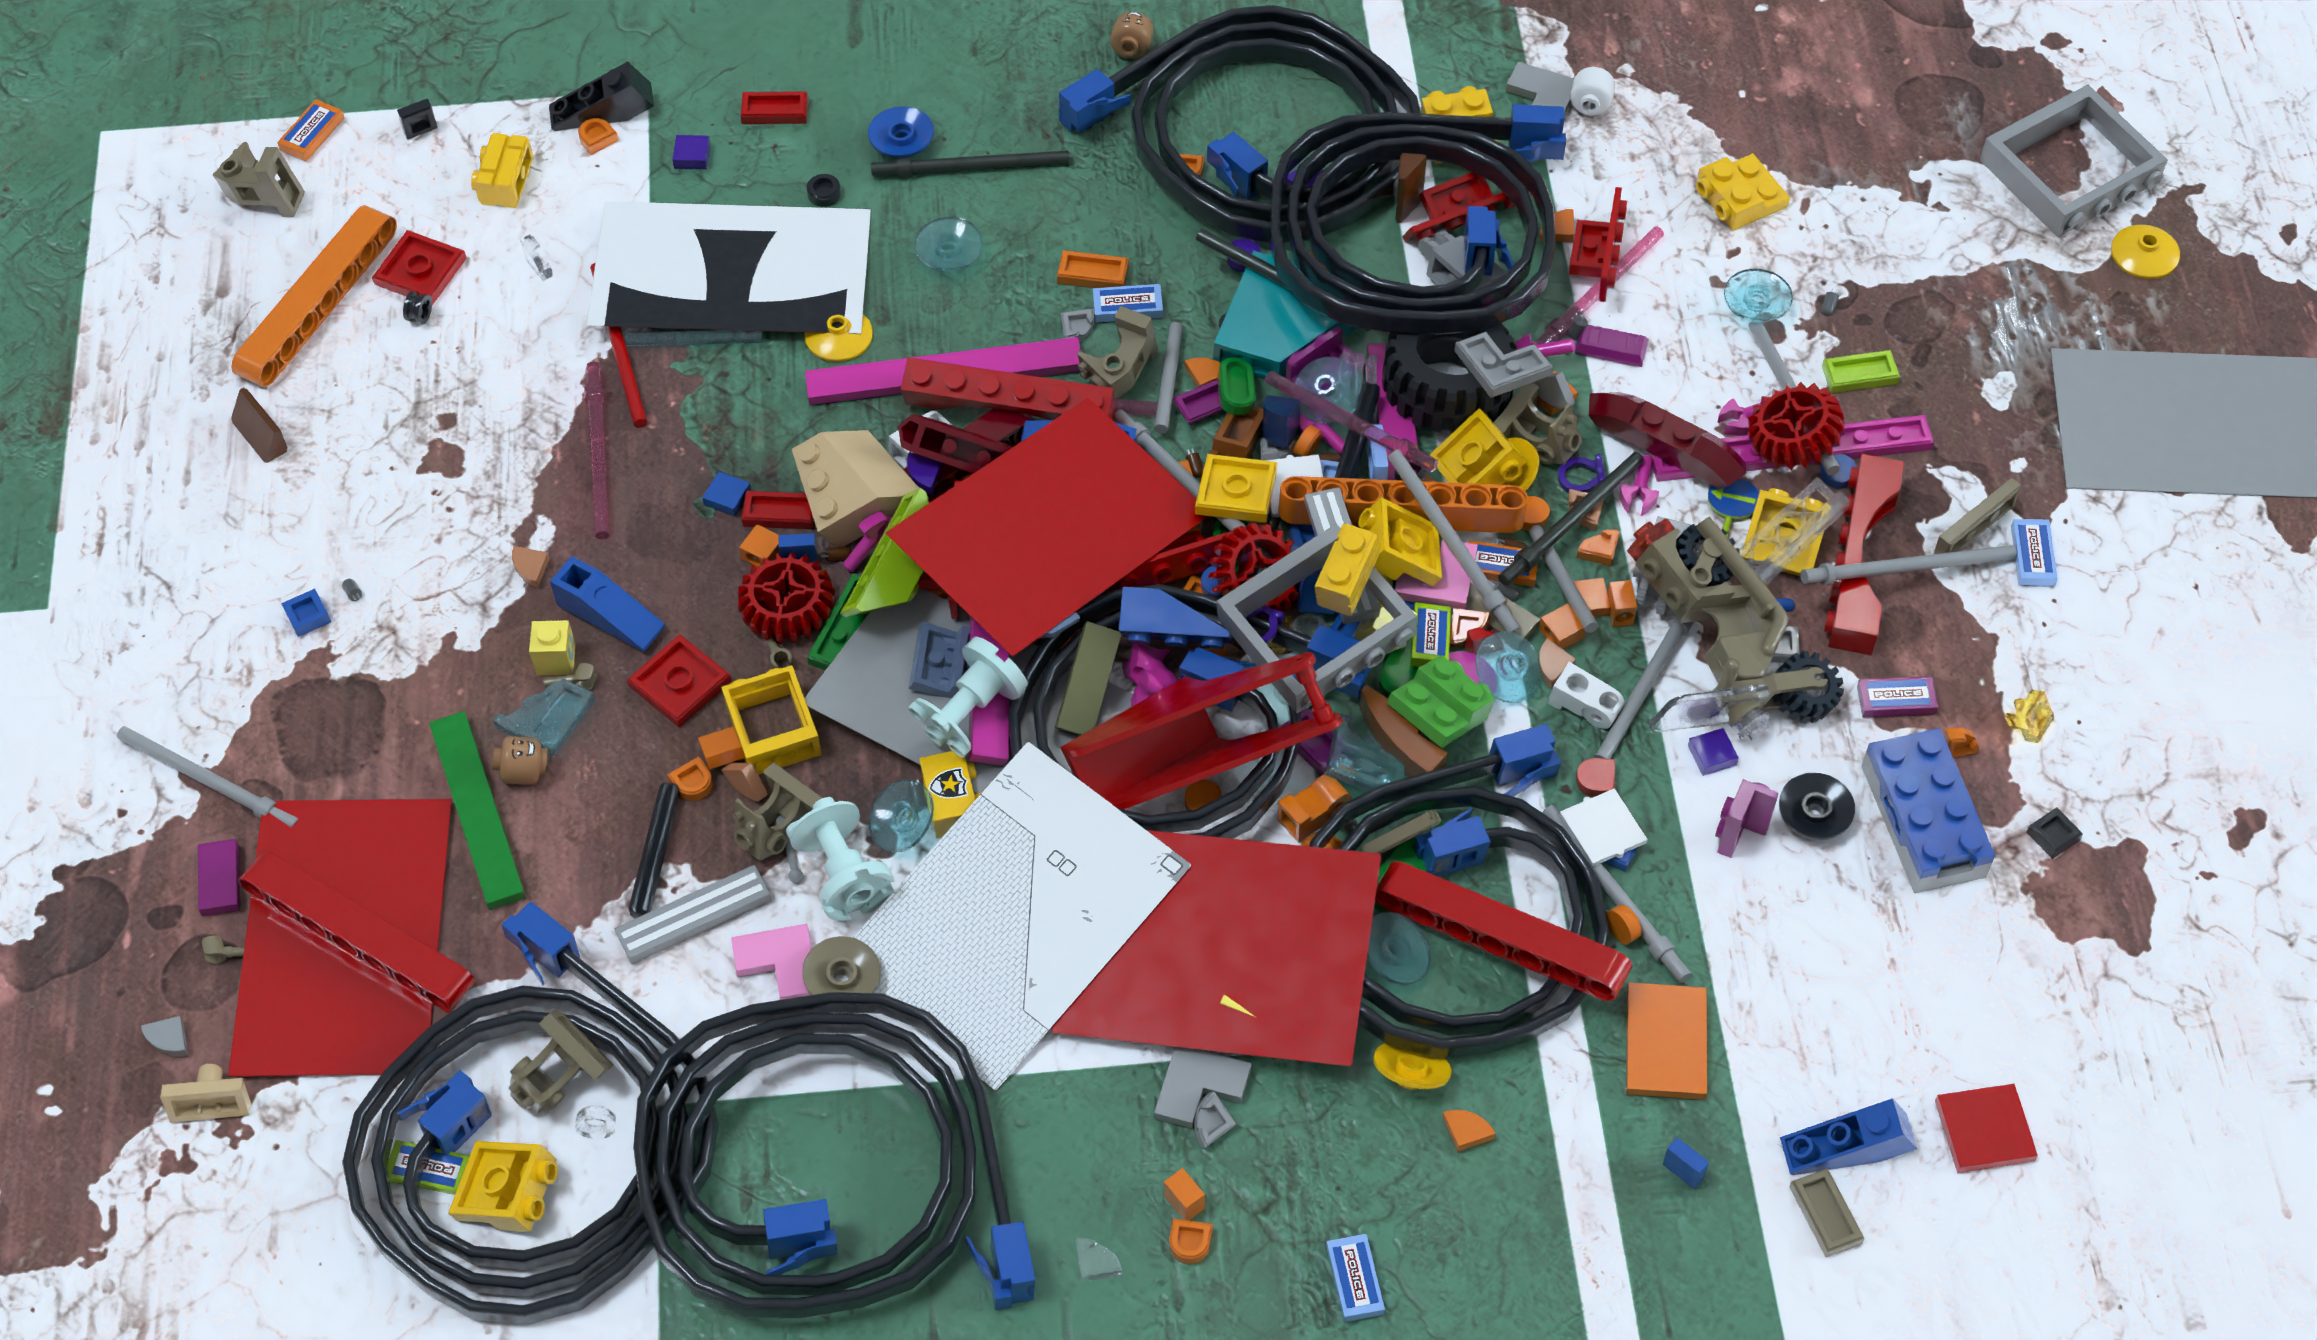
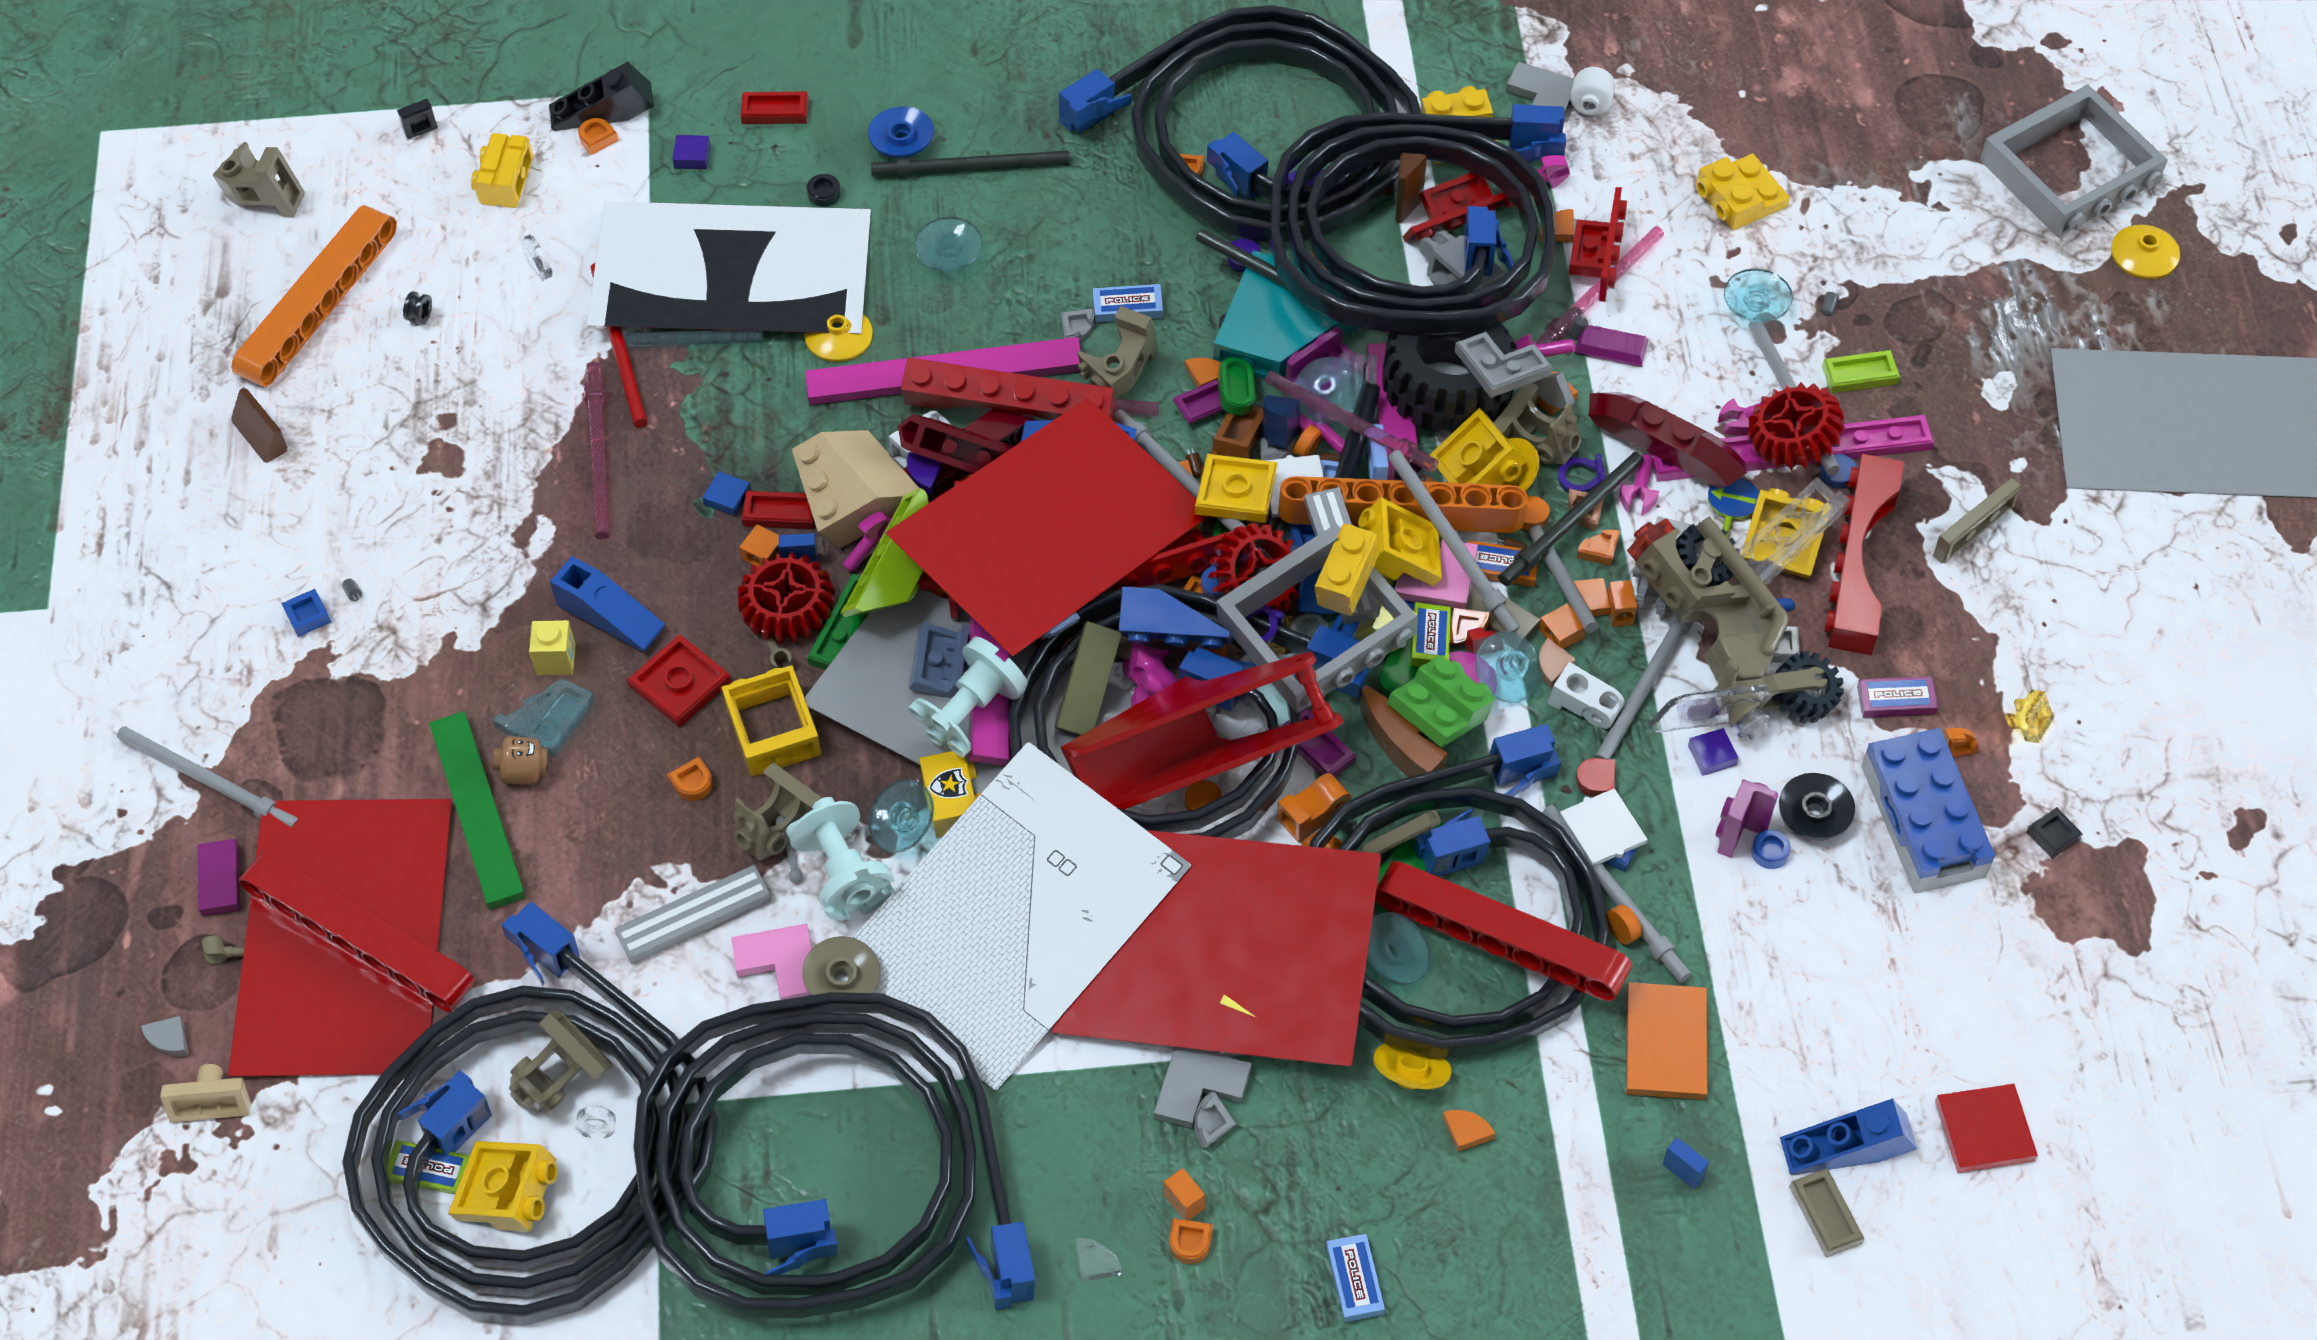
tile [277,99,345,161] -> none
red tile [372,230,467,305] -> none
nougat tile [512,546,550,588] -> none
dark tan hand [544,663,598,692] -> none
black axle [628,782,680,918] -> none
orange tile [698,727,744,770] -> none
nougat tile [722,763,768,801] -> none
reddish brown piece [820,547,852,561] -> none
orange tile [1057,250,1129,288] -> none
medium nougat head [1110,11,1154,60] -> none
light grey bar [1154,322,1183,434] -> none
clear light blue wing [1325,713,1405,802] -> none
dark grey piece [1491,580,1520,602] -> none
light grey bar [1801,545,2017,585] -> none
tile [2011,519,2058,586] -> none
none -> dark pink bar [1537,155,1571,188]
none -> blue tile [1751,830,1791,869]

